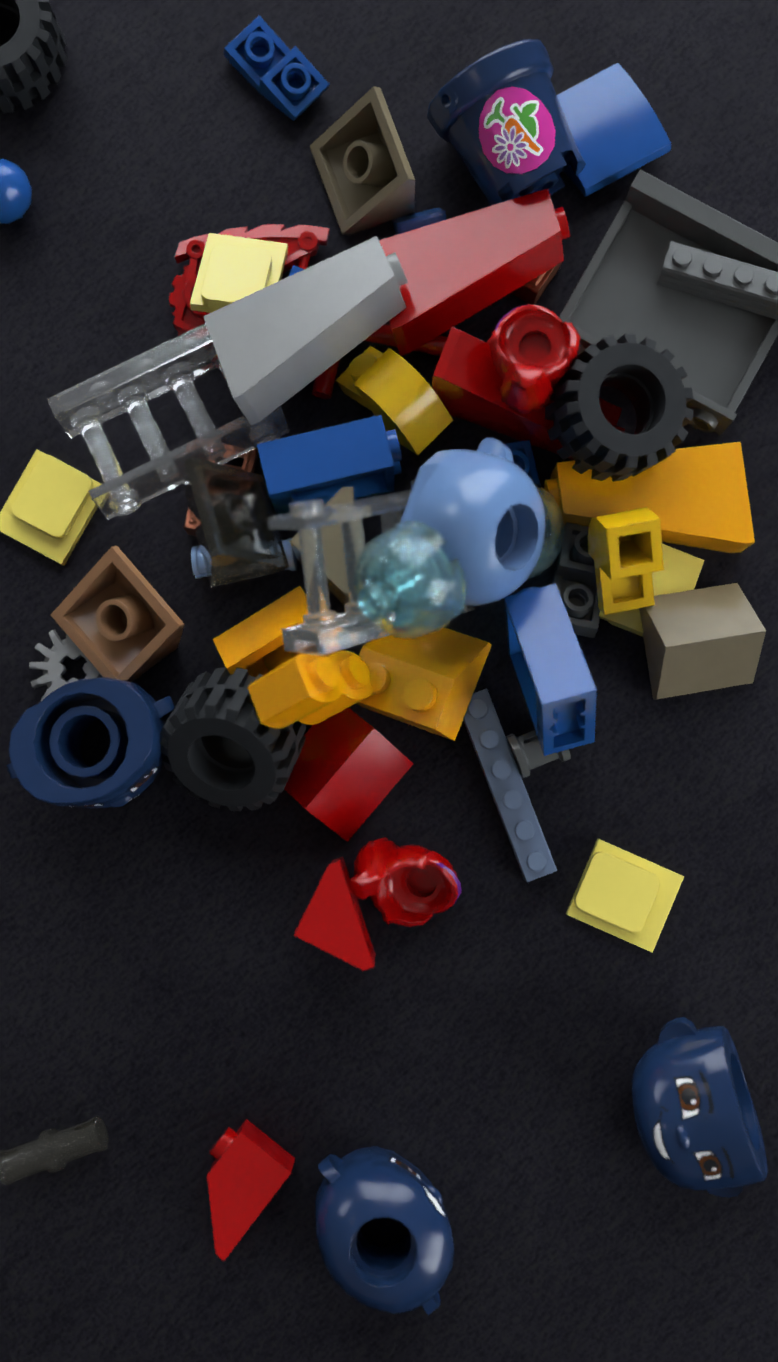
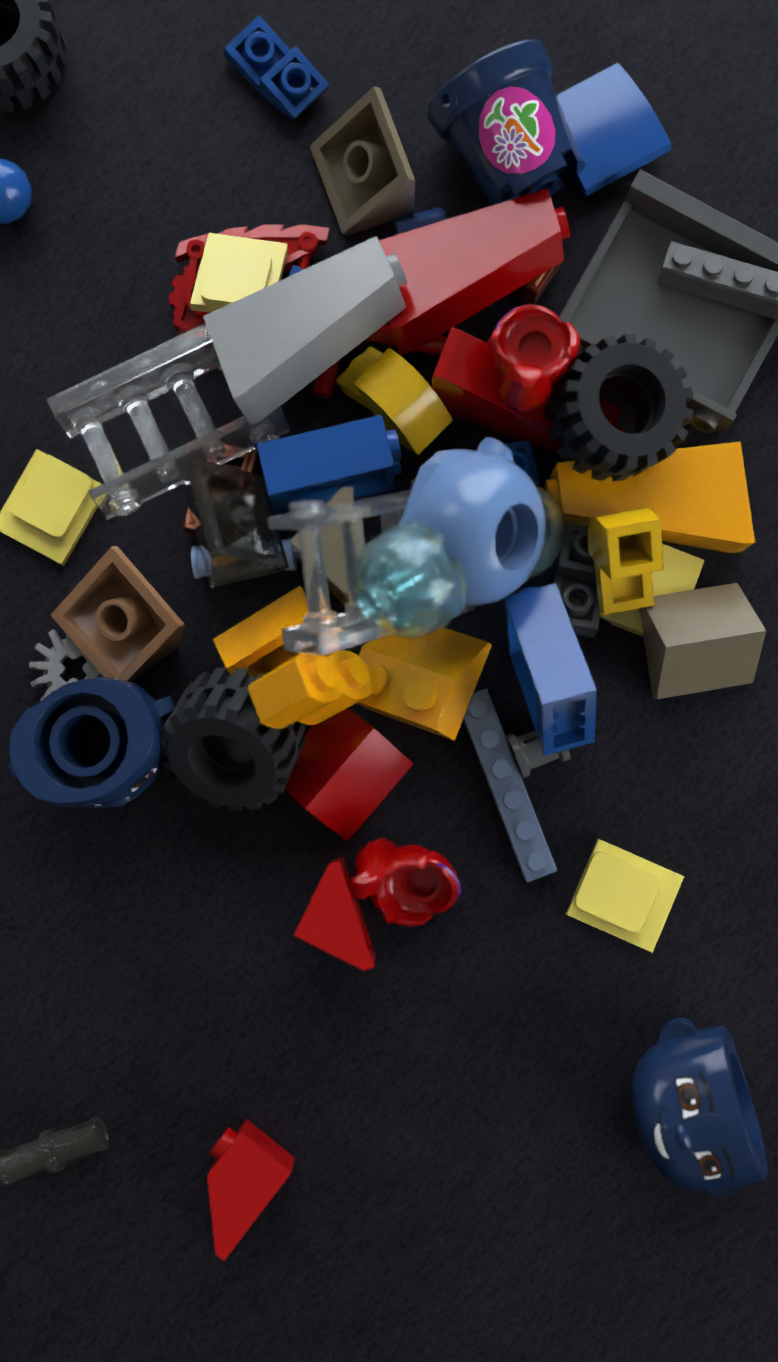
dark blue piece [315,1146,454,1315] -> none

